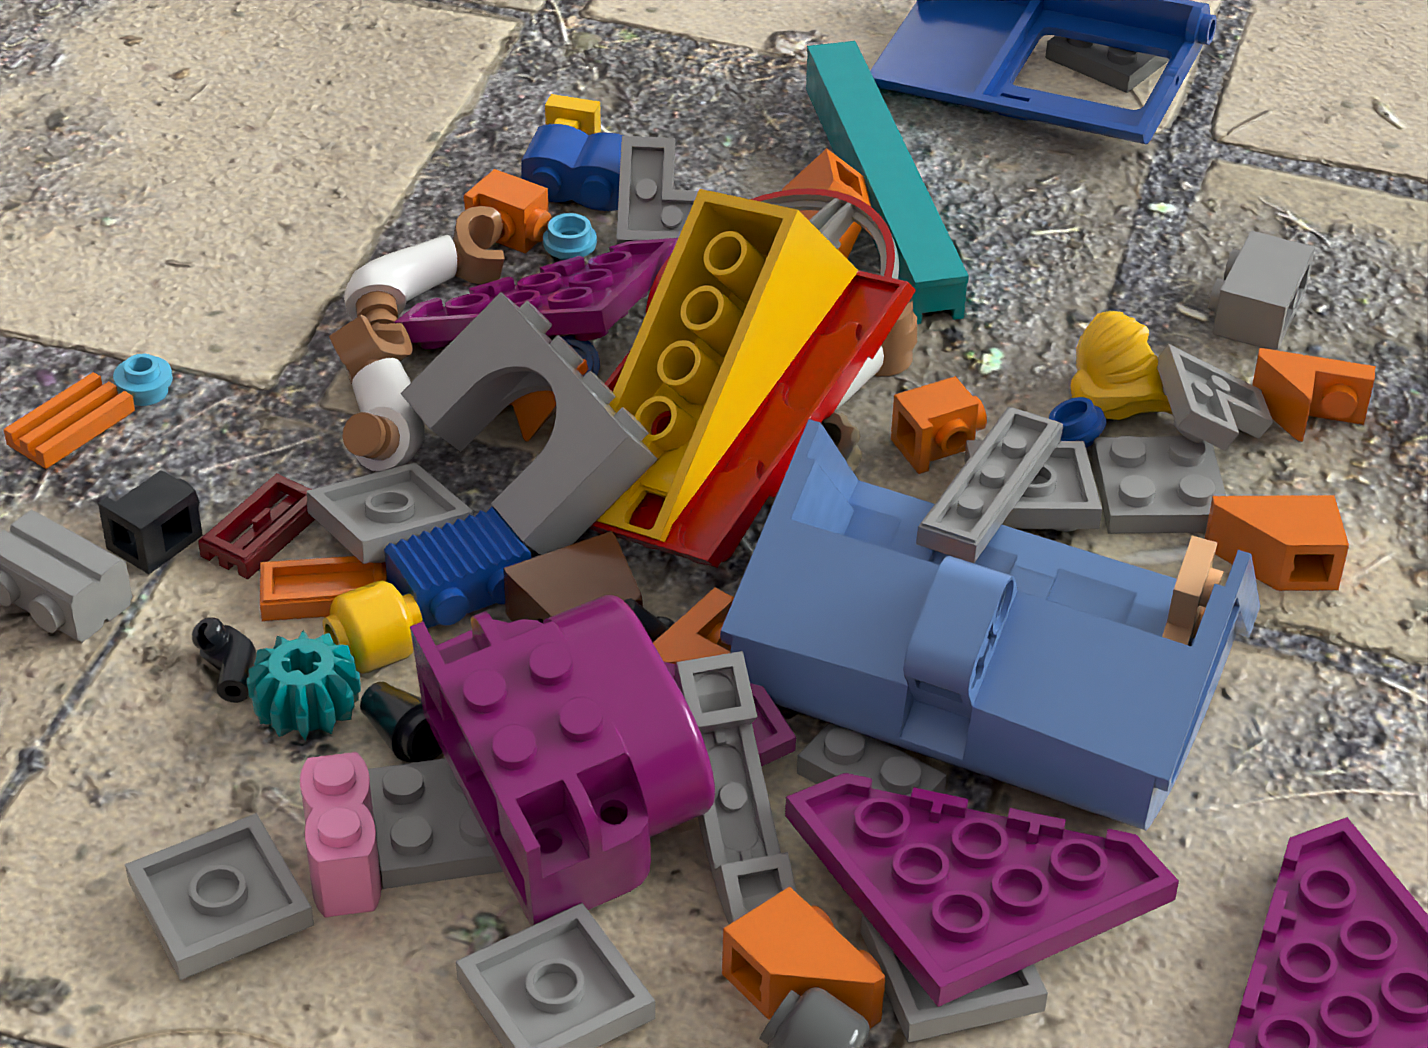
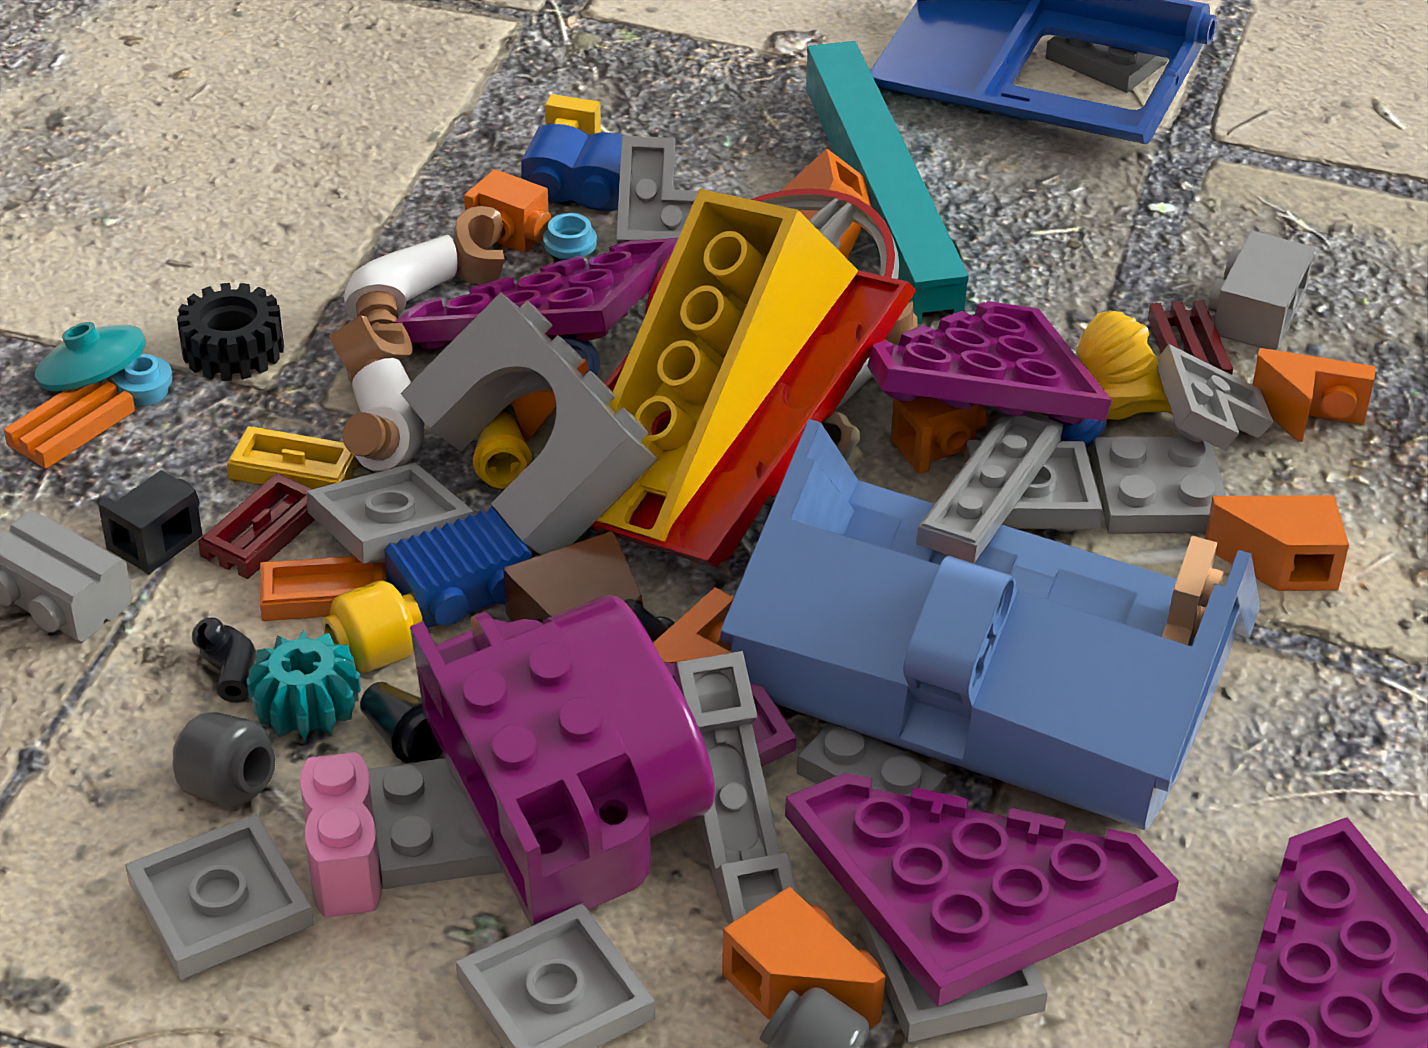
none -> teal dish [35,322,146,391]
none -> dark grey head [172,712,275,806]
none -> black tyre [177,283,284,381]
none -> yellow tile [226,426,360,489]
none -> yellow cone [473,411,532,489]
none -> magenta plate [867,301,1112,424]
none -> dark red tile [1148,300,1233,375]

